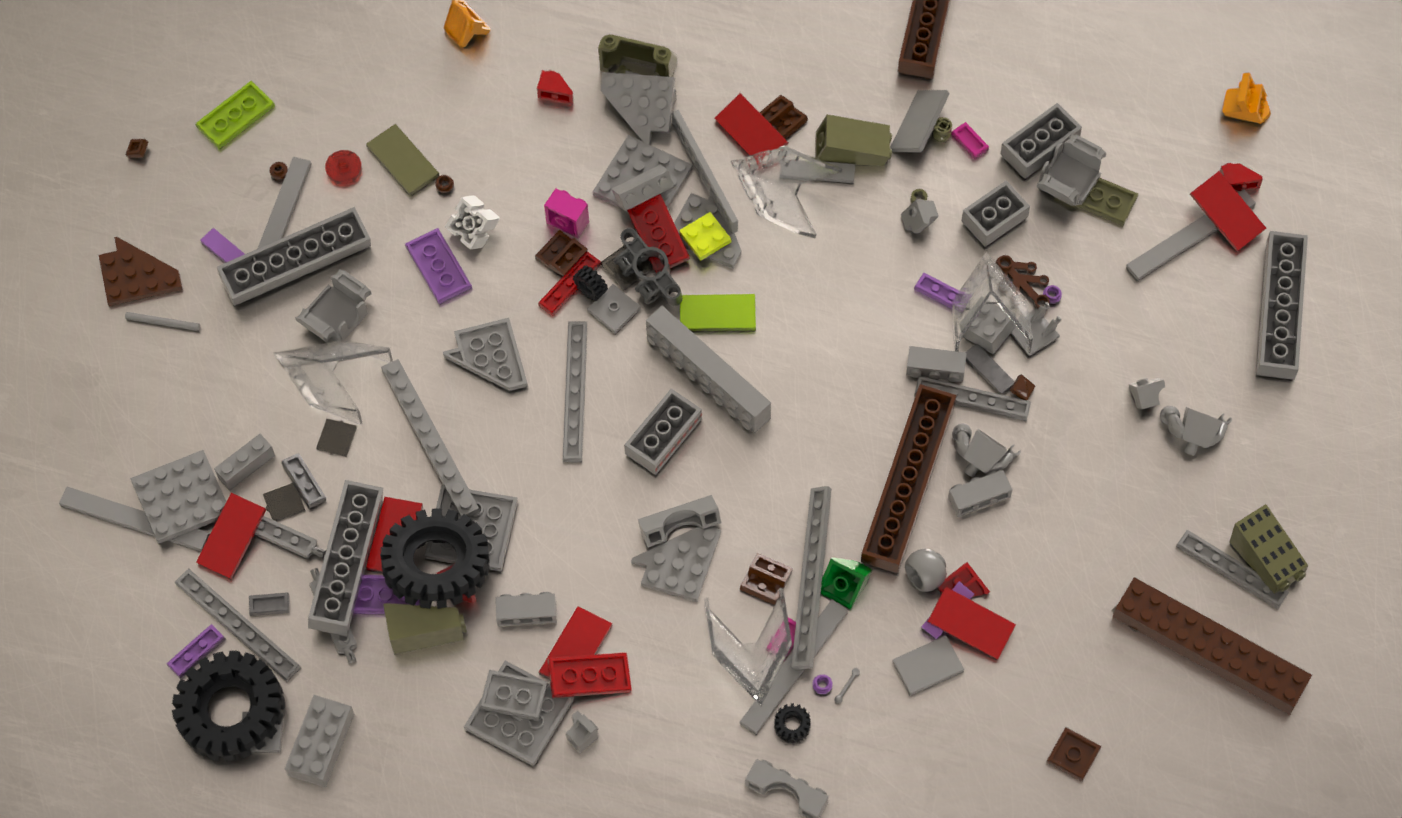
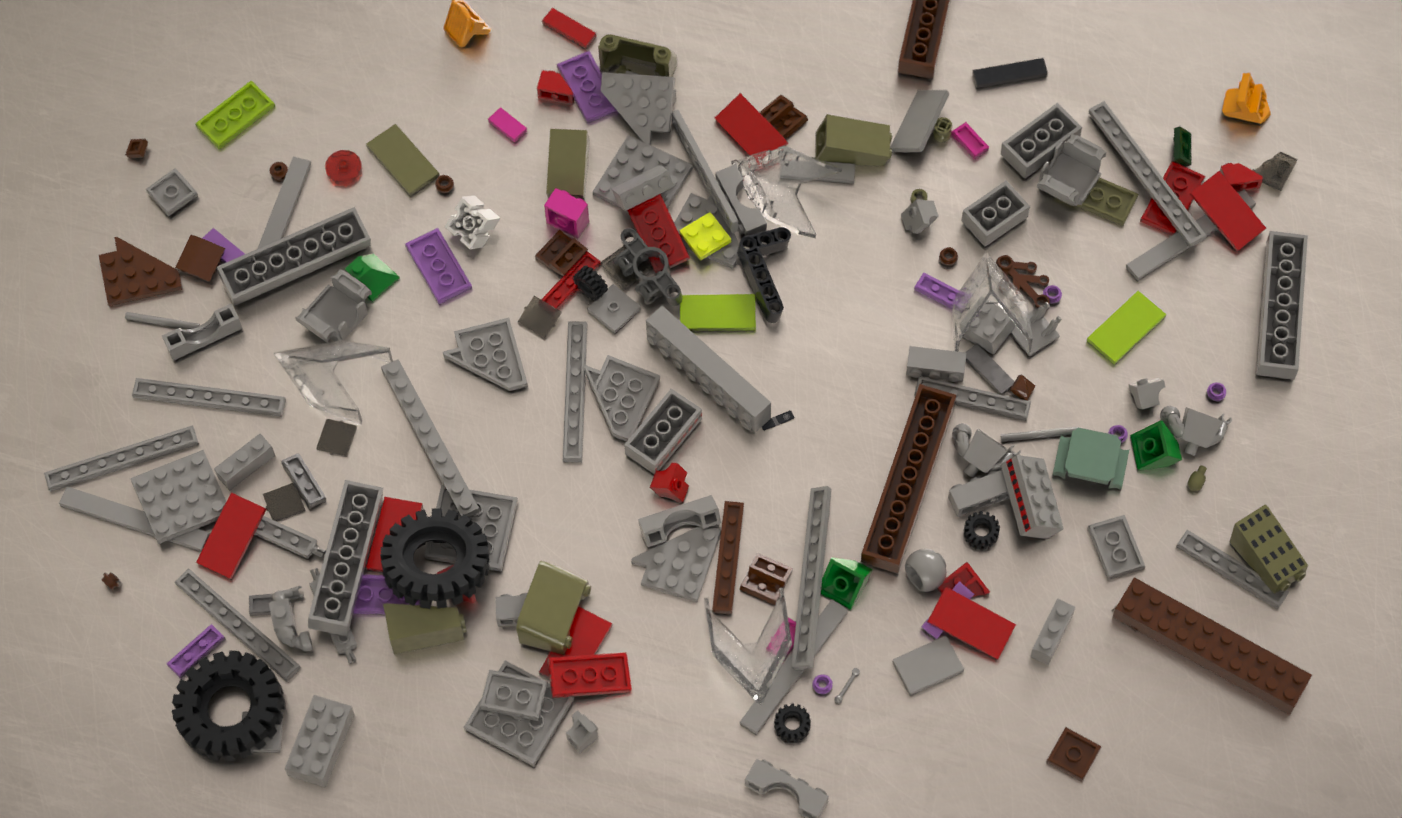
none -> light grey tile [44,425,199,492]
none -> reddish brown plate [101,572,120,590]
none -> light grey tile [132,378,286,417]
none -> light grey plate [146,168,198,217]
none -> light grey arch [162,304,243,361]
none -> reddish brown slope [175,235,225,283]
none -> light grey torso [269,586,313,652]
none -> green slope [345,254,400,302]
none -> dark pink tile [488,107,527,143]
none -> olive windscreen [516,560,591,655]
none -> clear smoke piece [518,296,562,338]
none -> red tile [542,7,597,49]
none -> olive slope [546,129,590,199]
none -> medium lavender tile [557,51,617,123]
none -> light grey wing [584,355,660,441]
none -> red brick [650,463,689,503]
none -> reddish brown plate [712,501,744,614]
none -> light grey arch [715,164,767,237]
none -> black beam [737,227,791,323]
none -> black sticker [762,410,795,431]
none -> reddish brown plate [939,247,958,266]
none -> black tyre [964,511,1000,549]
none -> black tile [973,58,1048,88]
none -> light grey bar [1001,427,1078,442]
none -> light grey brick [1001,455,1064,539]
none -> light grey brick [1030,598,1075,665]
none -> sand green piece [1052,427,1130,490]
none -> lime tile [1087,291,1166,365]
none -> light grey tile [1087,515,1146,580]
none -> light grey plate [1089,101,1206,247]
none -> medium lavender plate [1108,425,1128,443]
none -> green slope [1130,420,1182,471]
none -> red tile [1140,161,1205,236]
none -> dark green plate [1173,126,1192,167]
none -> olive cylinder [1188,465,1207,492]
none -> medium lavender plate [1207,382,1226,401]
none -> clear smoke wing [1253,152,1298,191]

